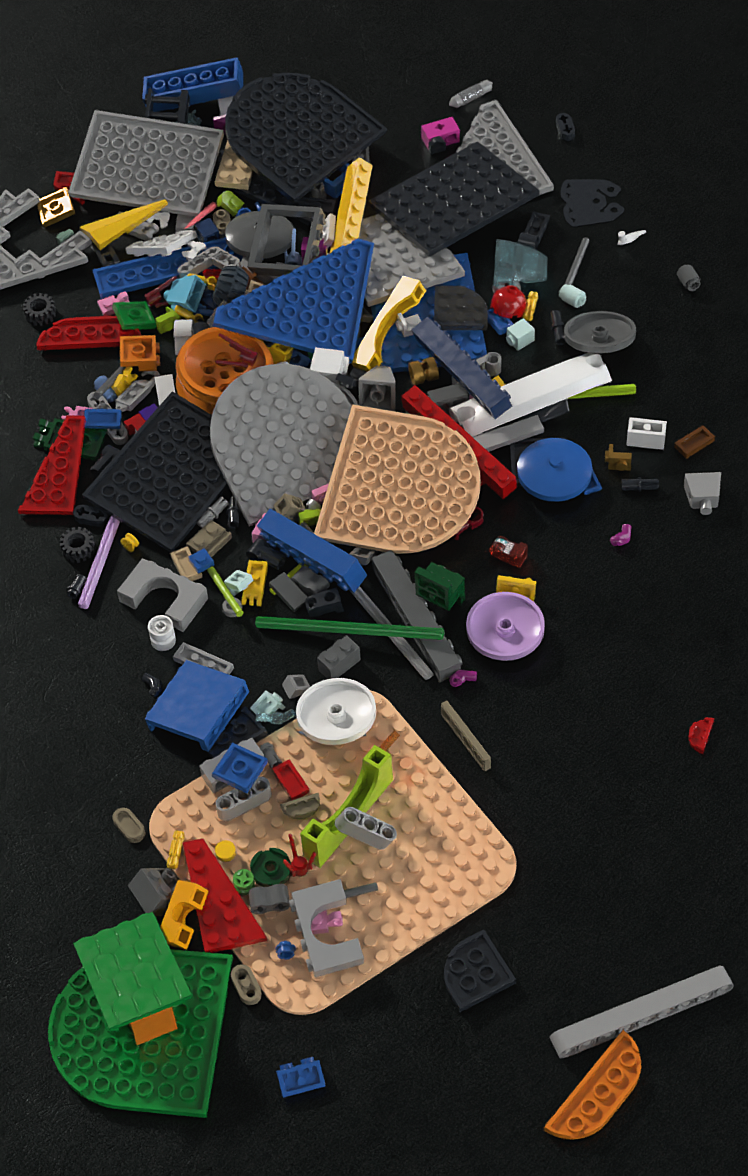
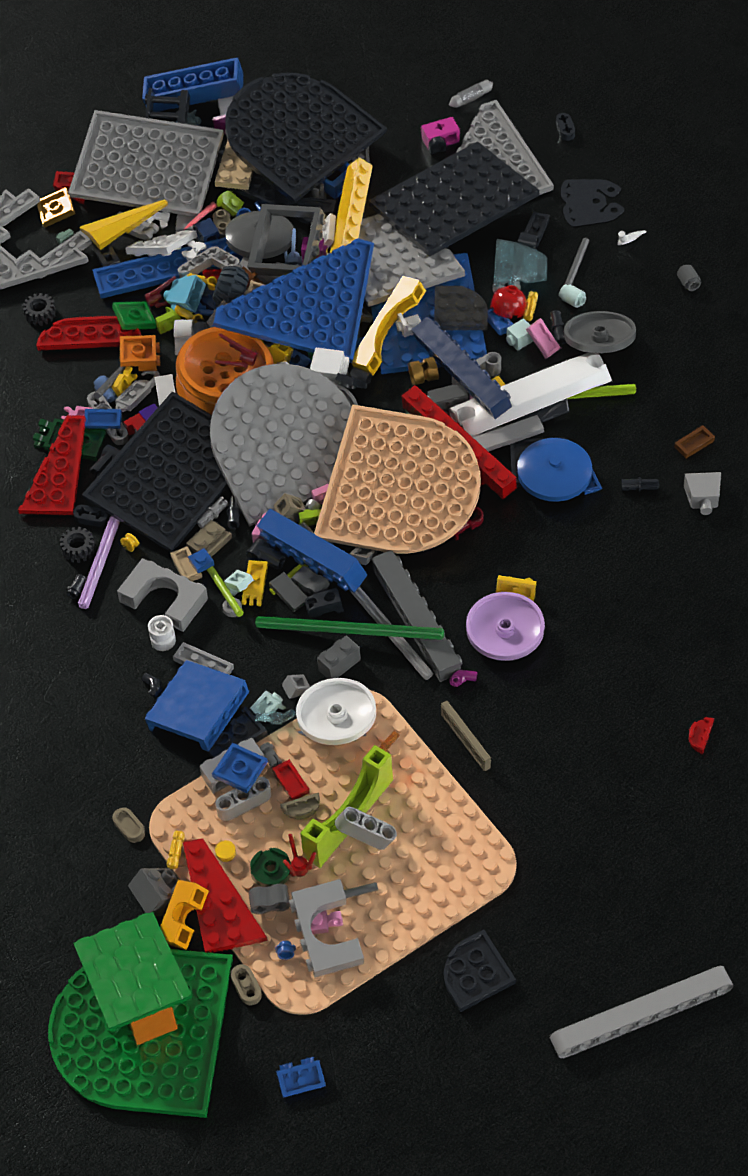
bright pink plate [97,292,129,316] -> none
bright green wheel [233,869,255,895] -> none
light grey slope [359,366,395,412] -> none
dark green bracket [415,562,465,611] -> none
clear red leg [489,536,528,568] -> none
orange plate [544,1030,641,1139] -> none
pearl gold bracket [605,444,632,471] -> none
magenta arm [610,524,631,546] -> none
white brick [627,418,667,450] -> none
none -> bright pink plate [526,318,561,359]

